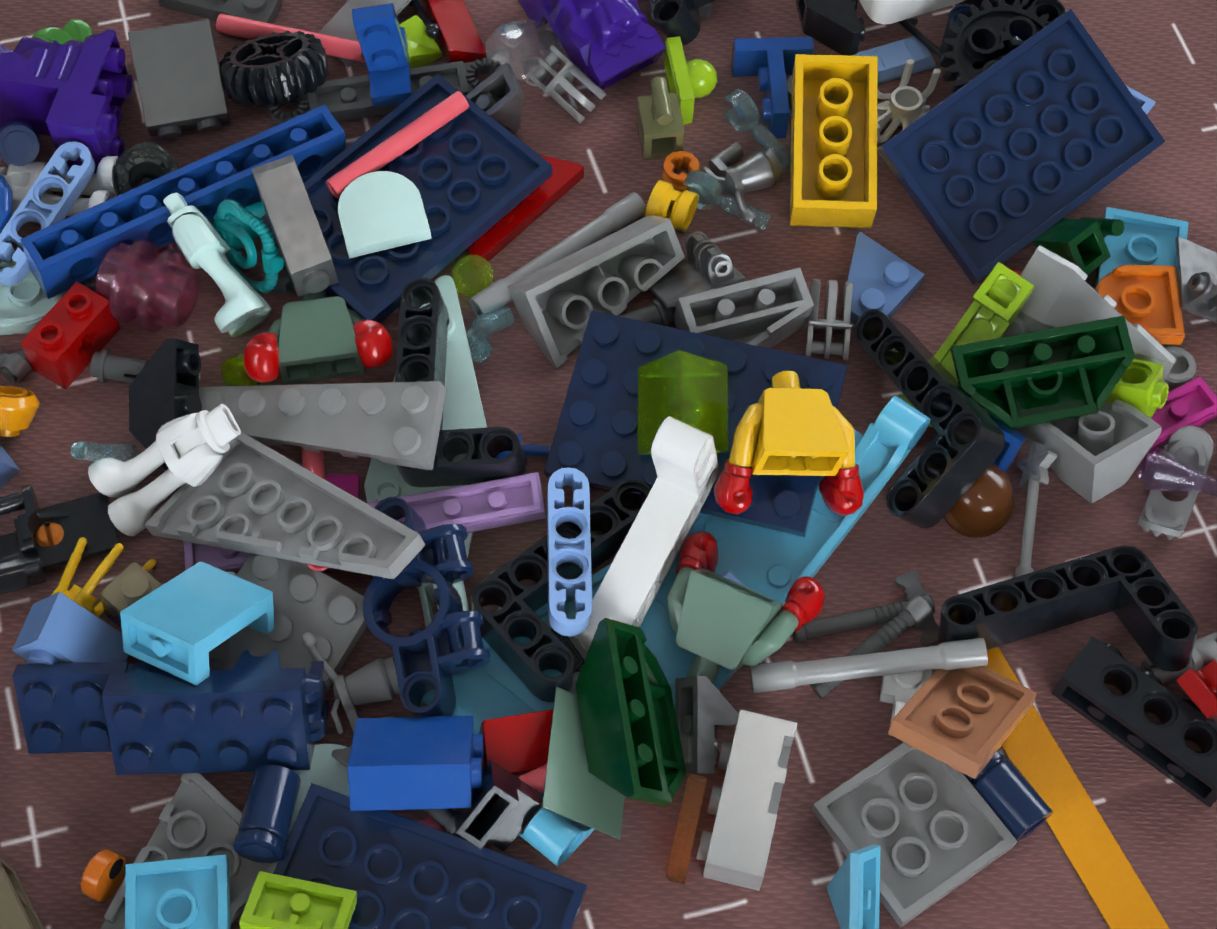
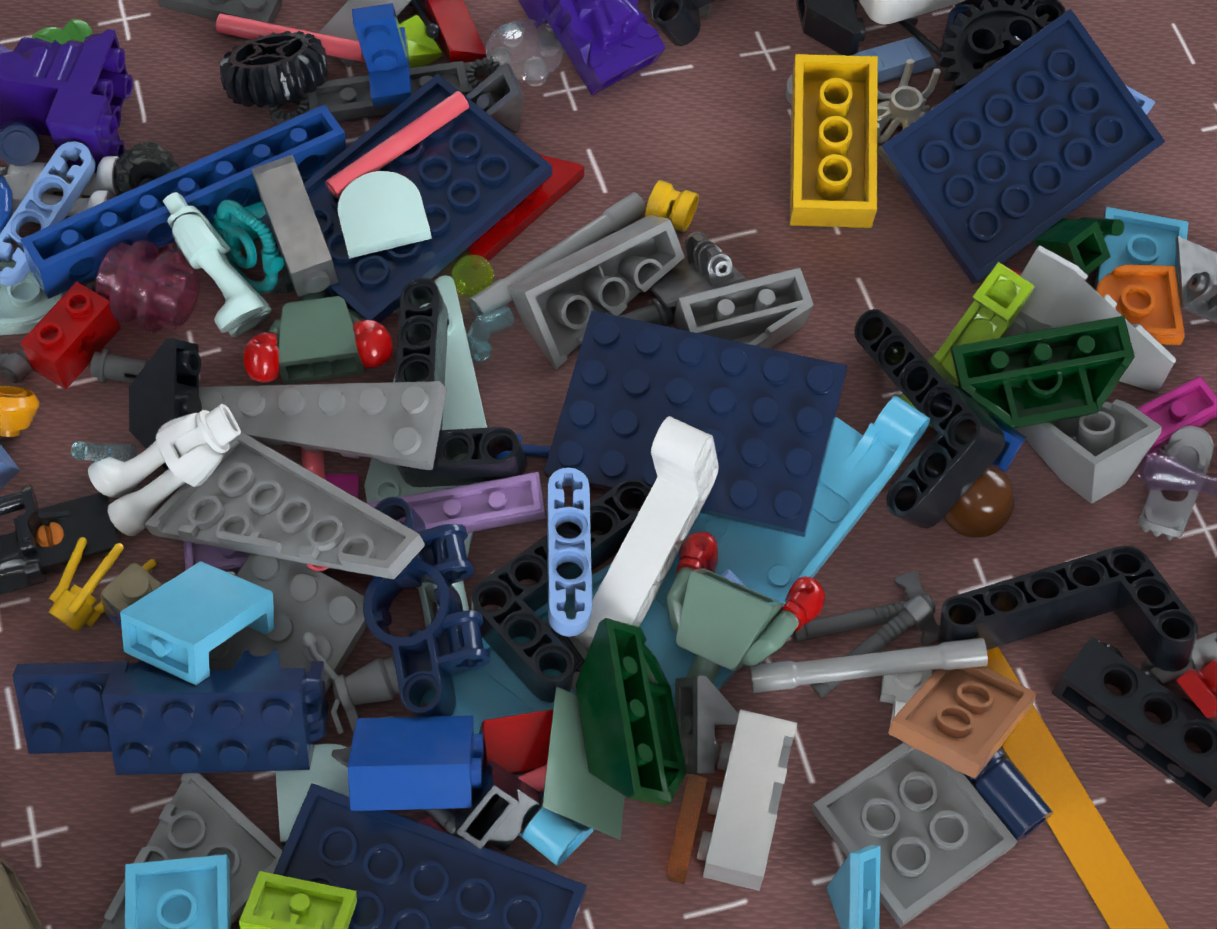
medium blue brick [12,592,129,665] -> none
orange tile [81,849,127,902] -> none
dark grey slope [128,19,230,140] -> none
clear neon green plate [221,354,262,386] -> none
dark blue piece [233,765,301,863] -> none
light grey arm [526,44,606,124] -> none
olive brick [636,76,685,160] -> none
clear neon green slope [638,350,728,455] -> none
orange bush [662,151,700,192] -> none
lime tile [663,36,717,125] -> none
clear light blue piece [683,171,772,230] -> none
flat silver piece [703,142,783,225] -> none
yellow torso [714,371,864,516] -> none
clear light blue piece [723,89,791,168] -> none
blue bracket [731,37,814,138] -> none
light grey arm [805,278,854,361] -> none
medium blue wing [840,232,925,325] -> none
light grey piece [1015,441,1057,577] -> none
lime brick [1106,359,1169,418] -> none
light grey tile [1164,346,1197,390] -> none

